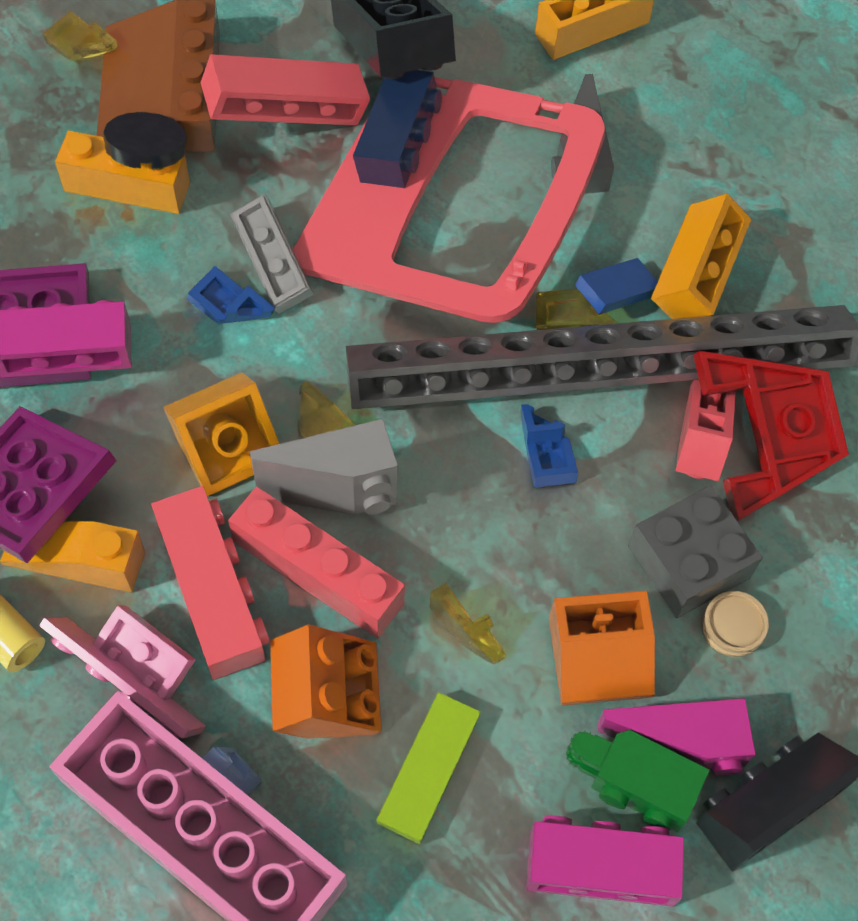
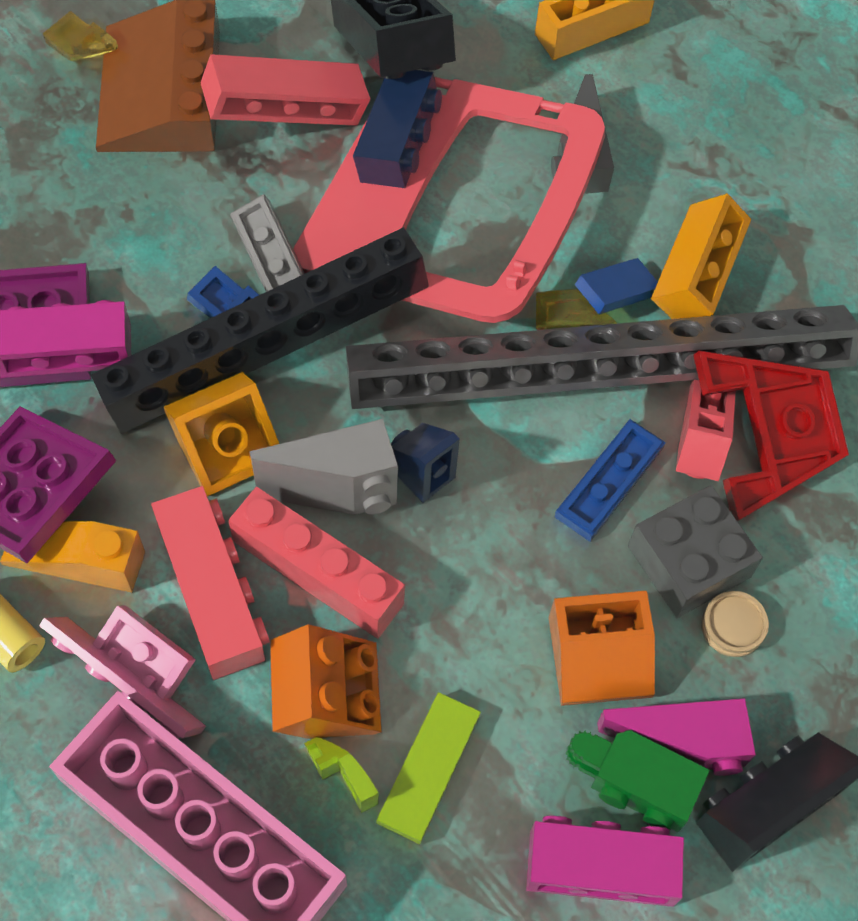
light orange brick [55,130,190,214] -> none
black tile [103,112,187,169] -> none
light blue tile [202,747,262,794] -> none
clear yellow slope [297,380,355,438] -> none
clear yellow slope [429,583,506,665] -> none
blue slope [521,404,578,488] -> none
none -> black brick [91,227,429,434]
none -> lime slope [304,737,379,813]
none -> dark blue slope [391,423,460,503]
none -> blue tile [554,419,666,542]

